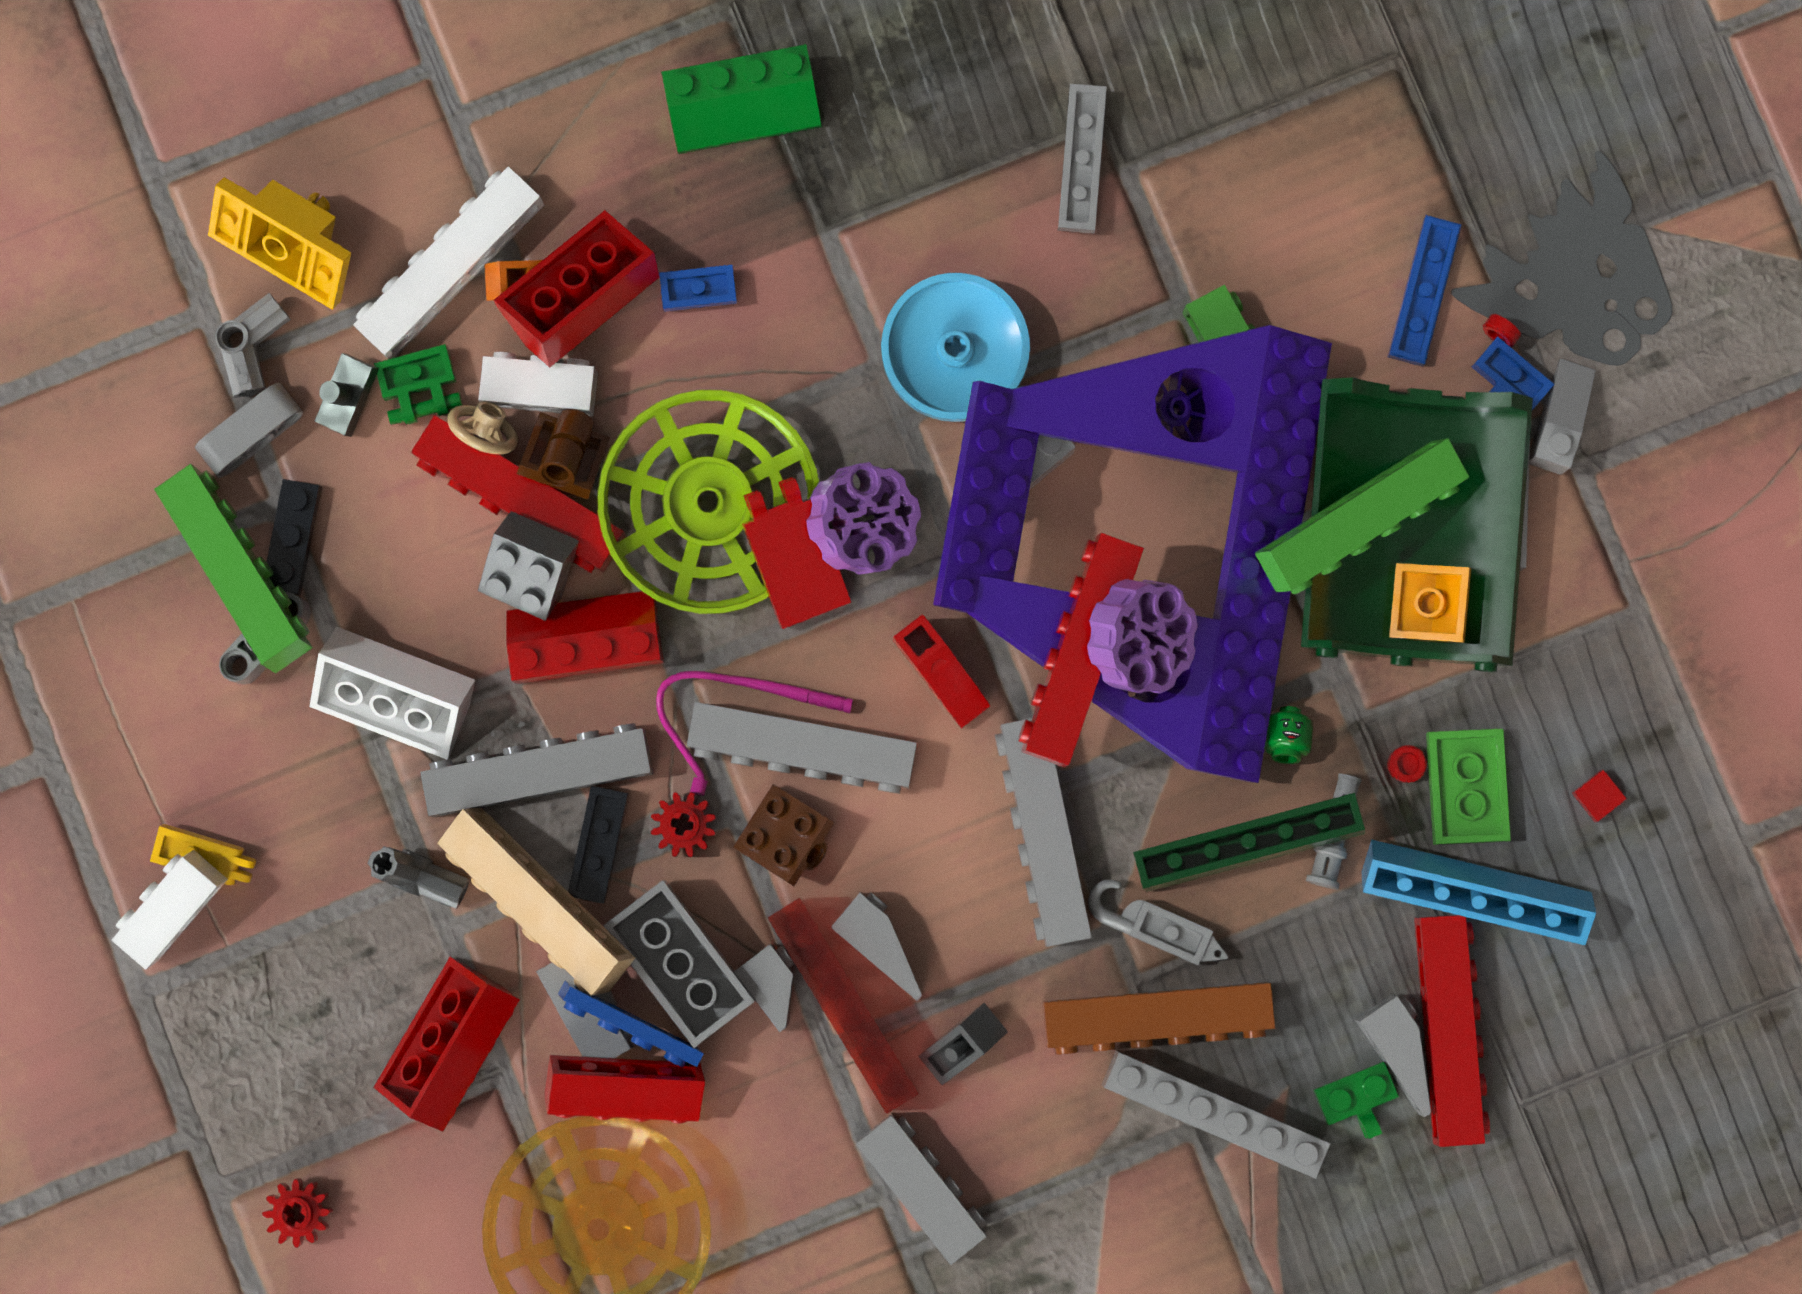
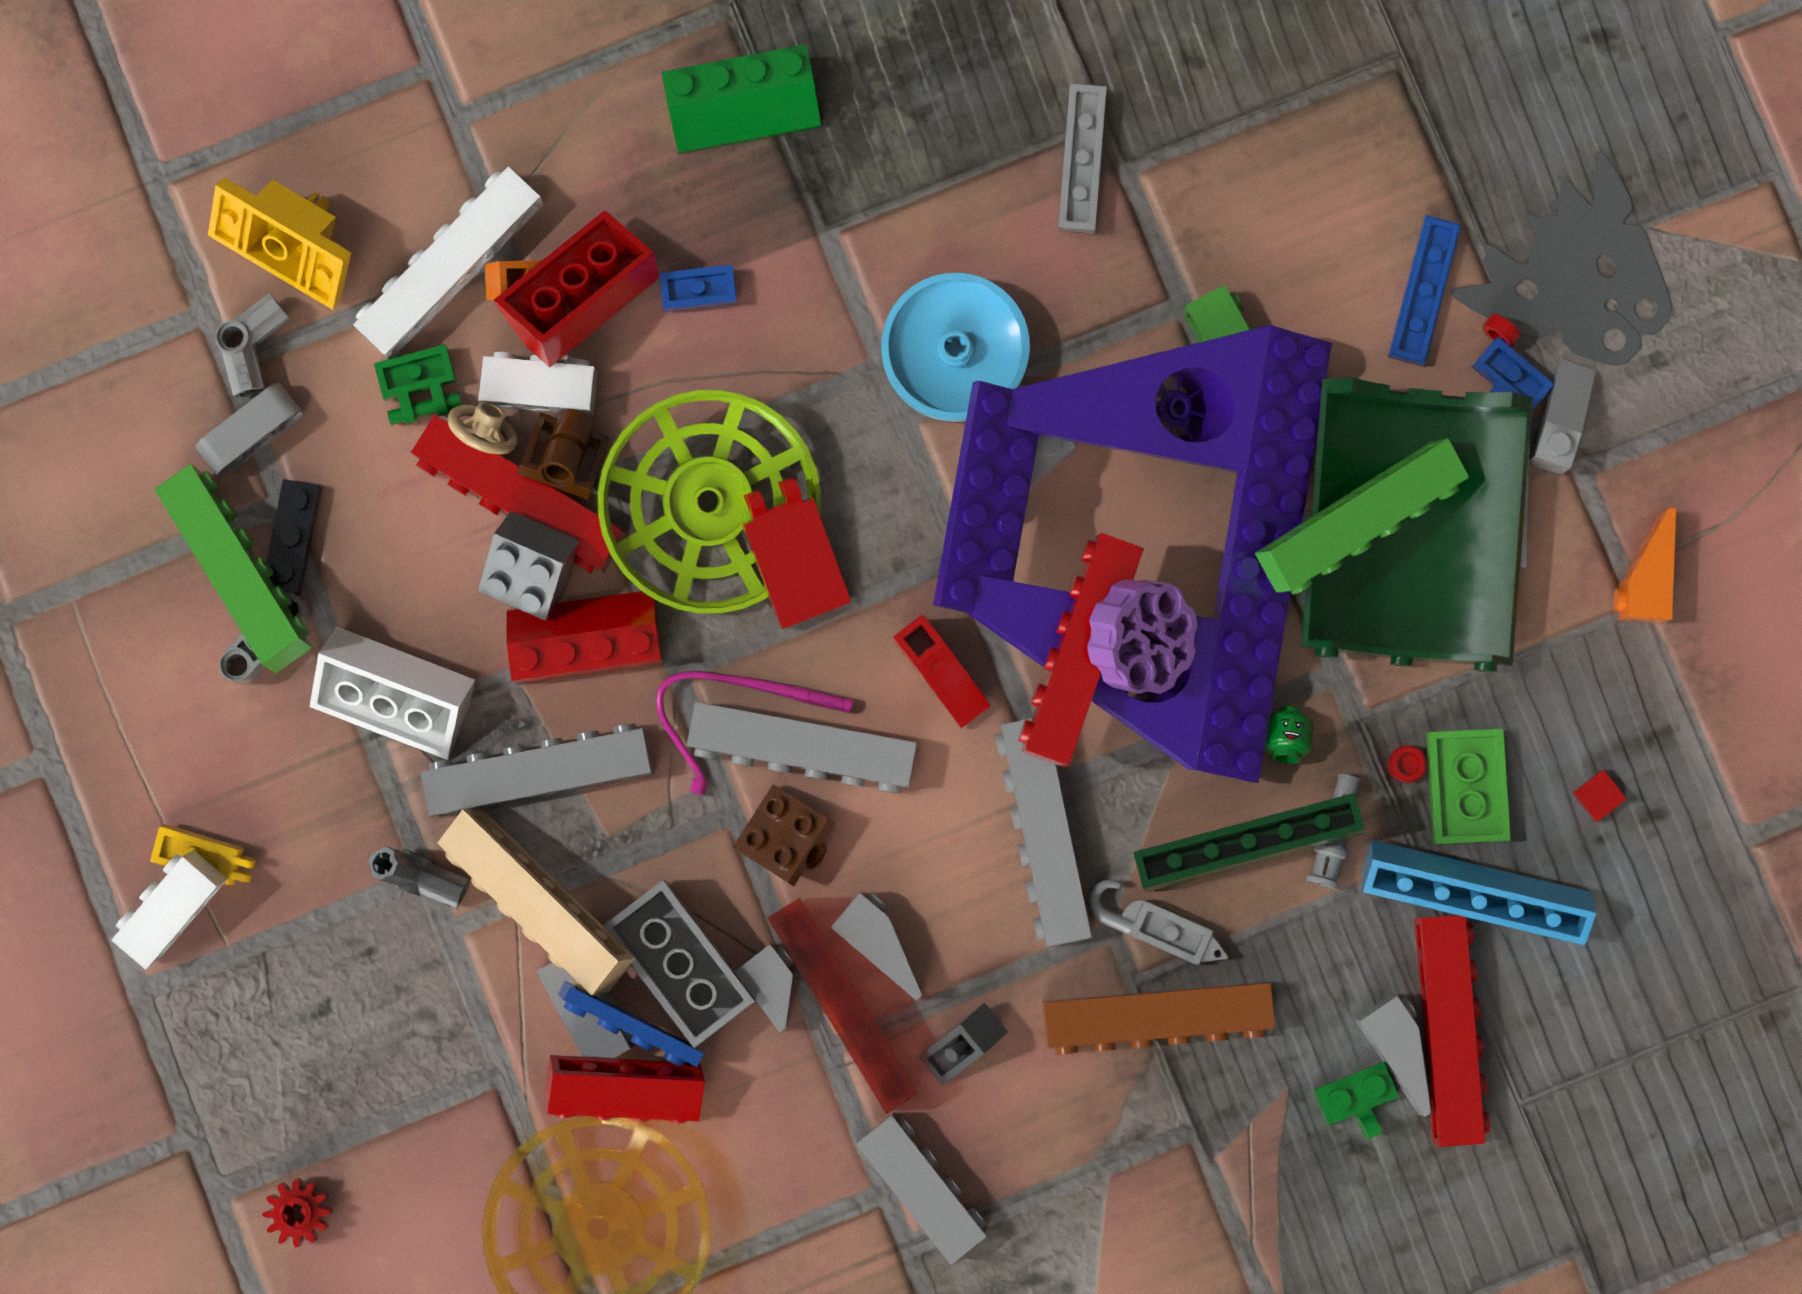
tile [315,353,379,437] -> none
red slope [373,957,520,1132] -> none
black plate [568,786,629,904] -> none
red gear [650,792,716,858] -> none
medium lavender connector [806,462,921,575] -> none
light grey brick [1101,1051,1330,1179] -> none
light orange slope [1389,563,1471,643] -> none
none -> orange slope [1613,508,1676,623]

